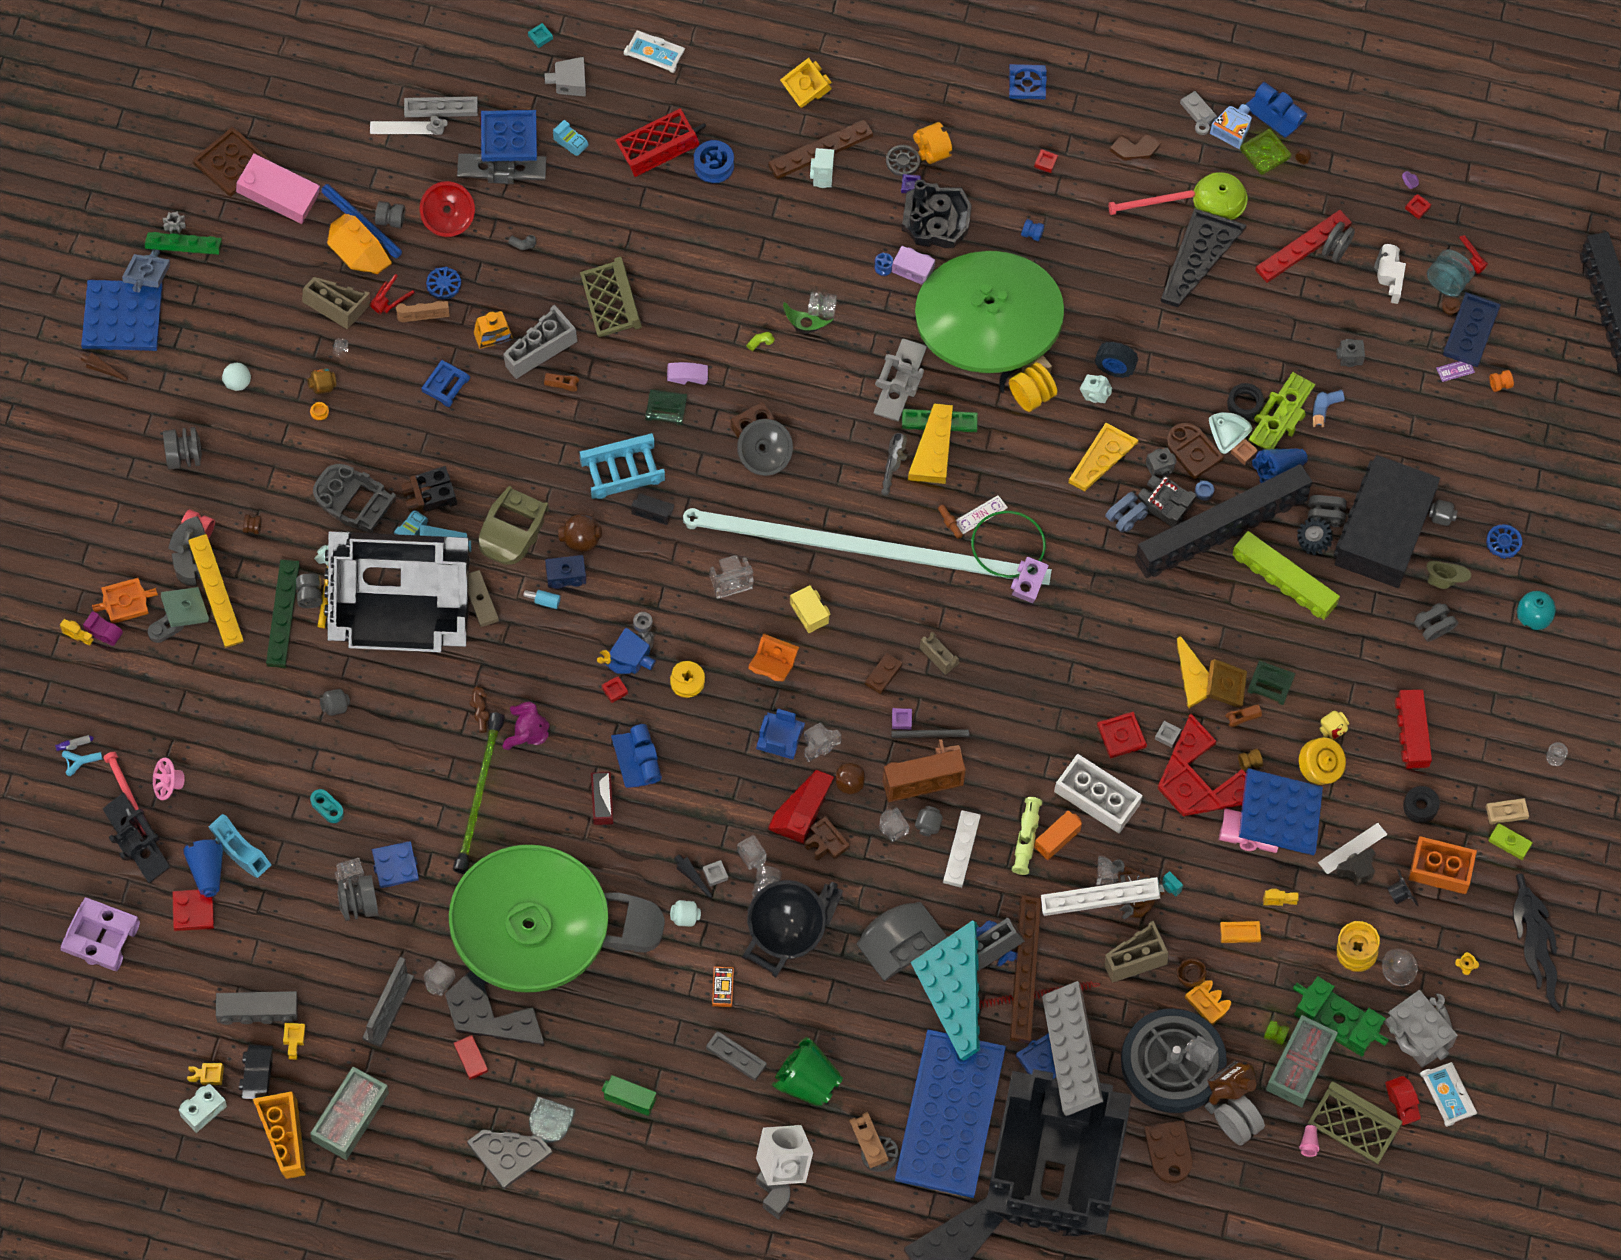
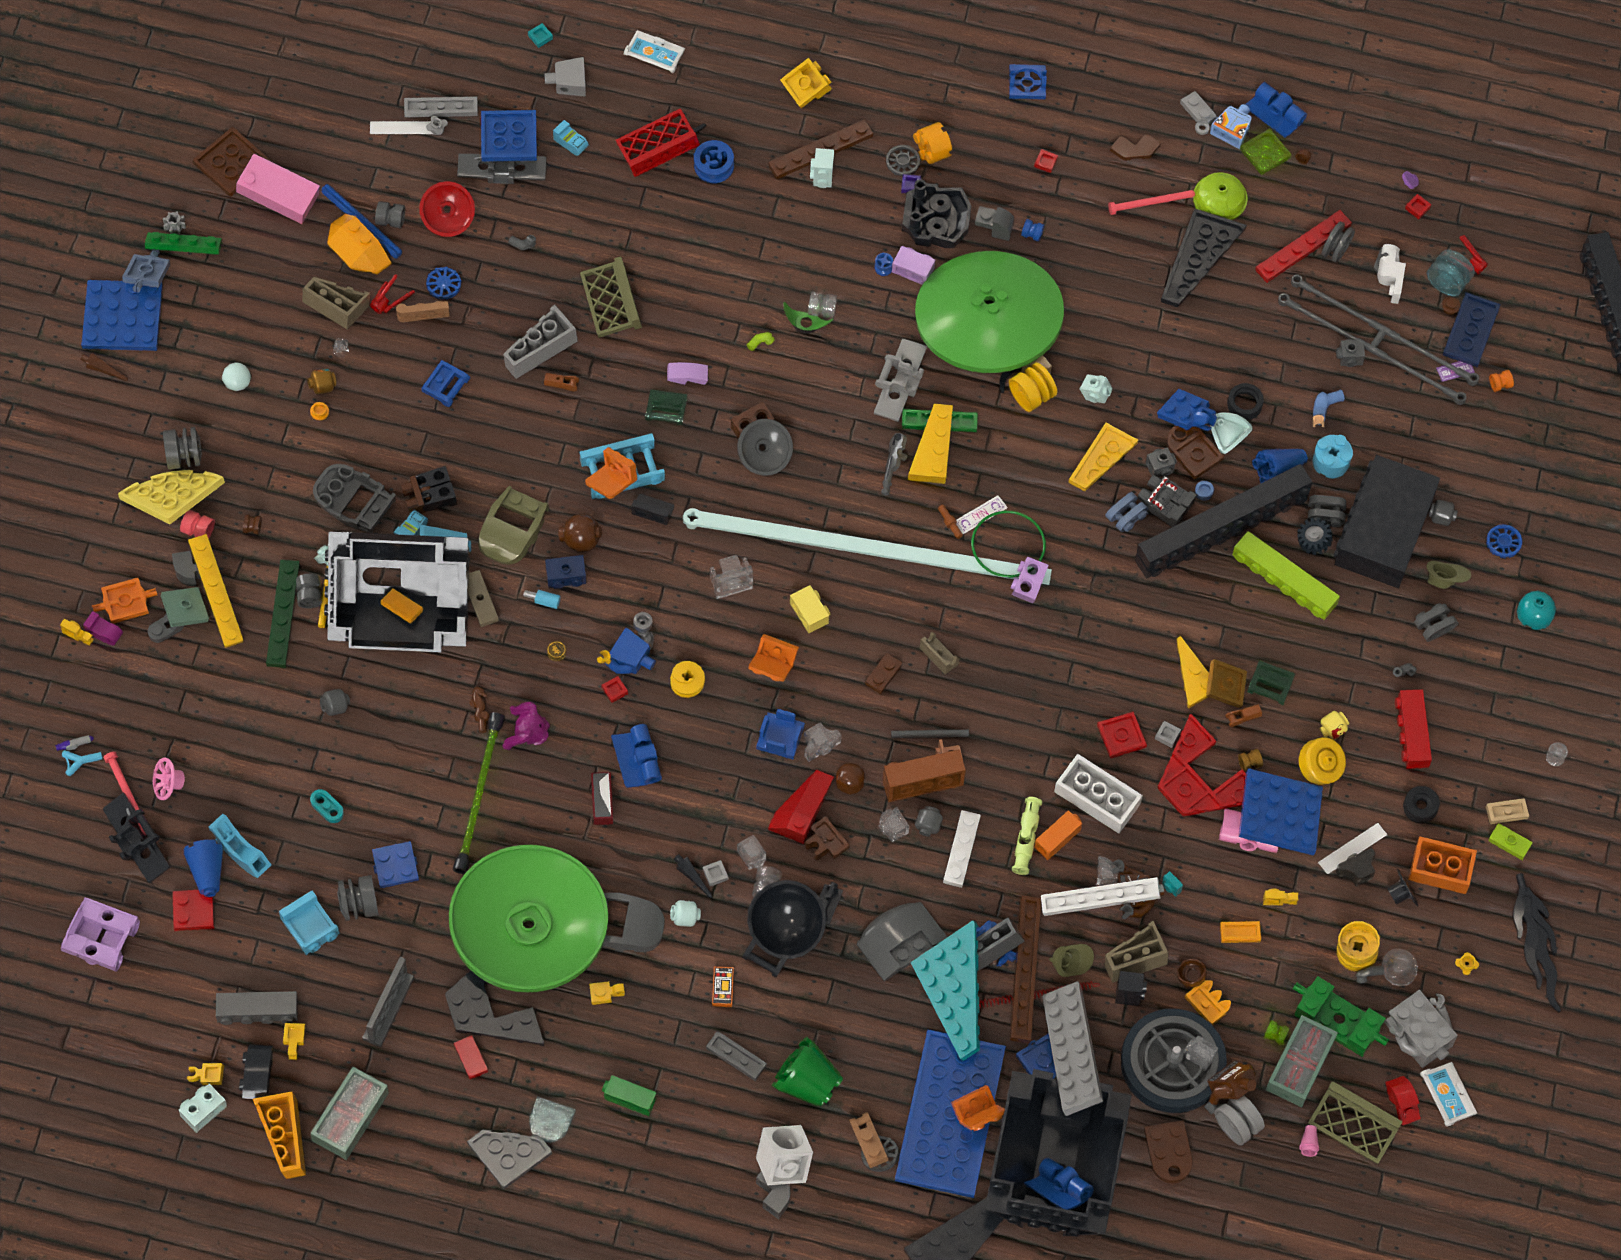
dark grey shield [168,516,205,559] -> none
clear brick [334,858,365,889] -> none
clear brick [424,960,455,996] -> none
light orange torso [474,311,513,349] -> none
medium lavender plate [892,708,912,730] -> none
black wheel [1095,342,1138,378] -> none
nougat plate [1231,438,1258,465] -> none
lime piece [1249,372,1315,449] -> none
none -> light yellow plate [118,470,225,524]
none -> medium azure panel [279,890,339,955]
none -> light orange tile [381,589,423,624]
none -> tile [547,641,566,661]
none -> orange bracket [585,447,637,499]
none -> yellow plate [589,981,625,1005]
none -> orange bracket [951,1085,1005,1131]
none -> dark grey brick [975,206,1014,241]
none -> blue panel [1024,1158,1093,1210]
none -> olive piece [1049,944,1094,977]
none -> black brick [1115,971,1147,1006]
none -> blue plate [1157,389,1217,431]
none -> dark grey bar [1278,274,1479,405]
none -> medium azure brick [1312,435,1353,479]
none -> dark grey arm [1356,965,1384,983]
none -> dark grey arm [1393,663,1417,677]

